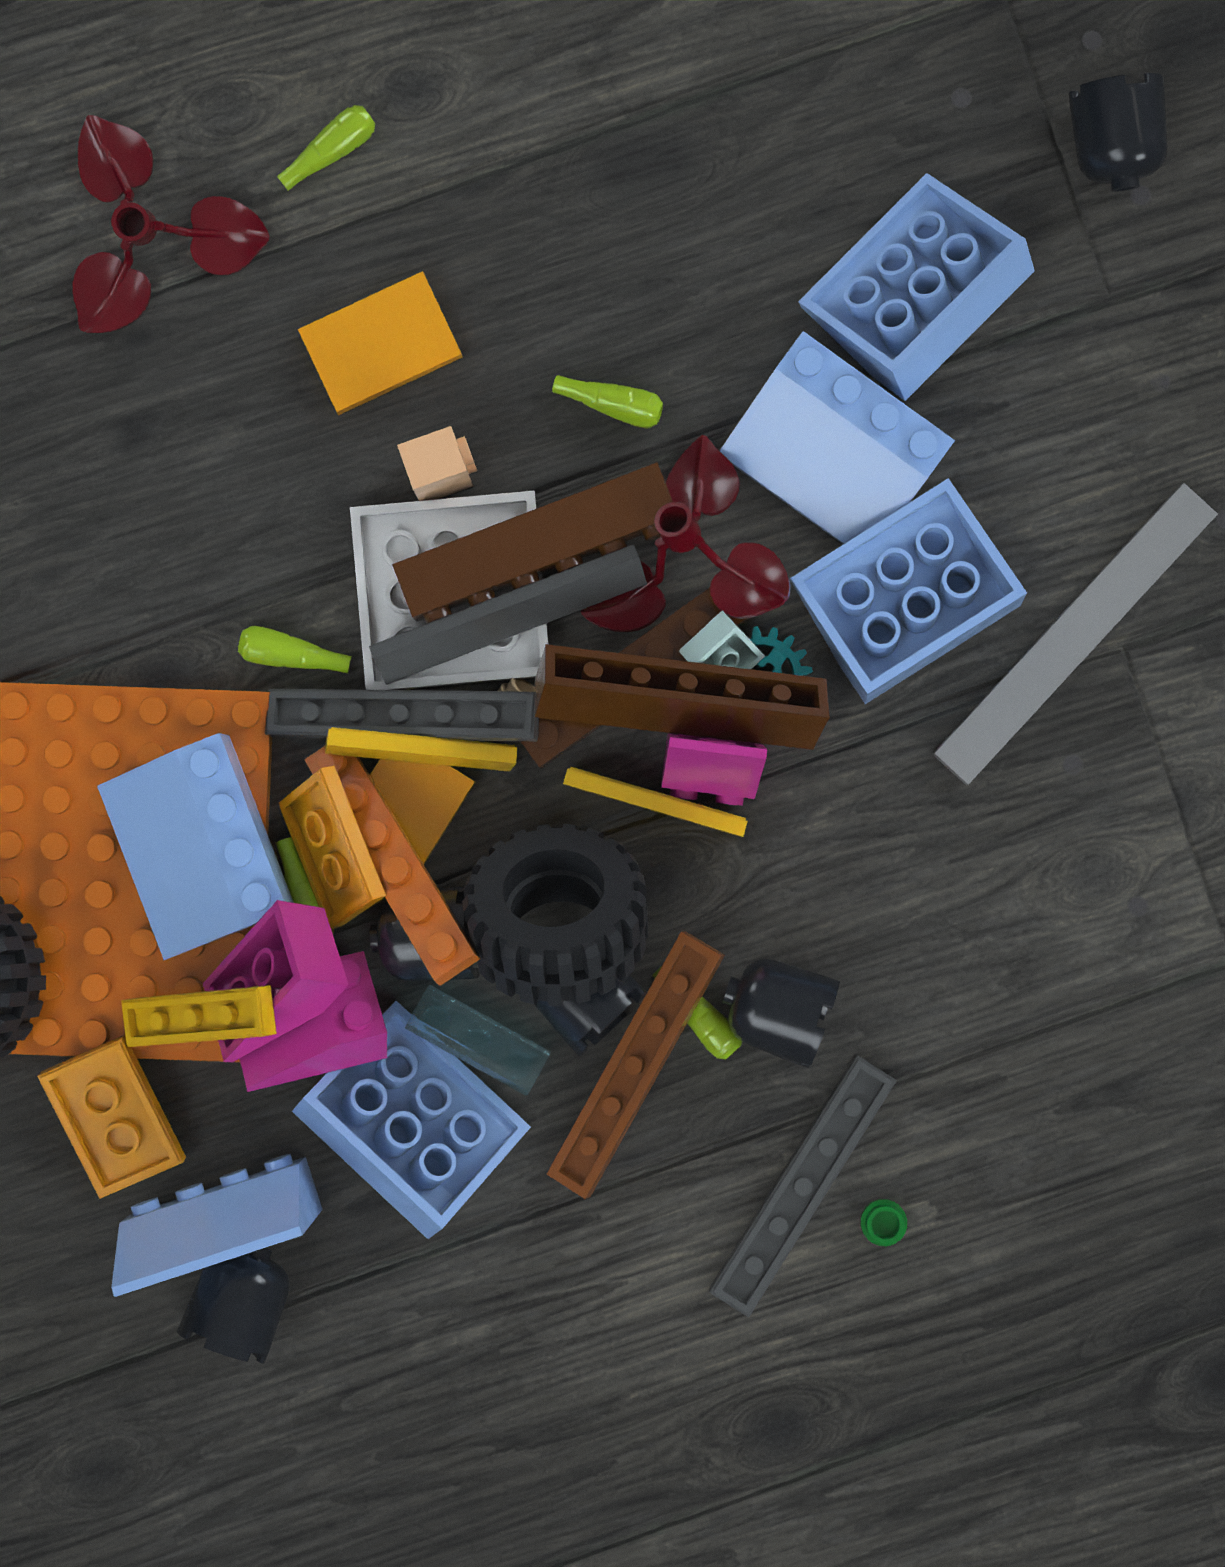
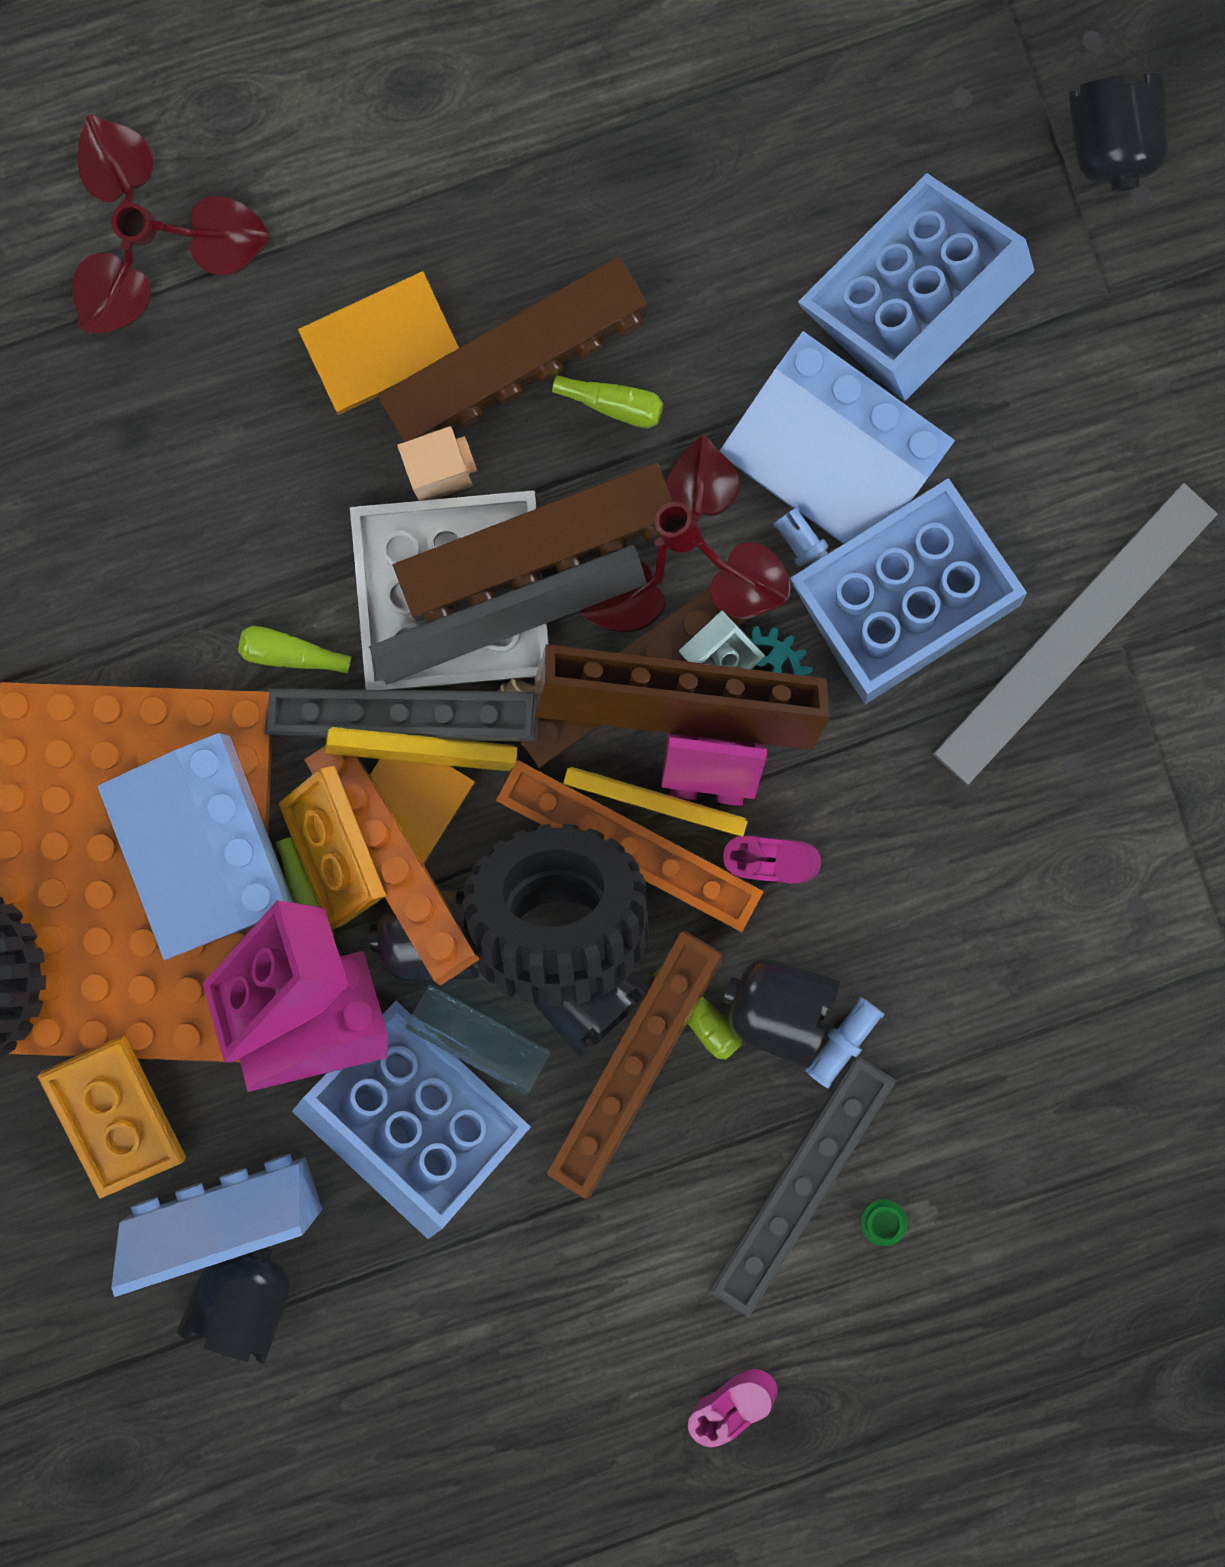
yellow tile [121,985,277,1047] -> none
lime piece [277,105,375,191] -> none
none -> reddish brown brick [377,256,647,442]
none -> orange plate [496,760,764,932]
none -> dark pink piece [688,1369,778,1448]
none -> dark pink piece [723,836,821,883]
none -> light blue pin [773,507,829,568]
none -> light blue pin [805,996,885,1088]

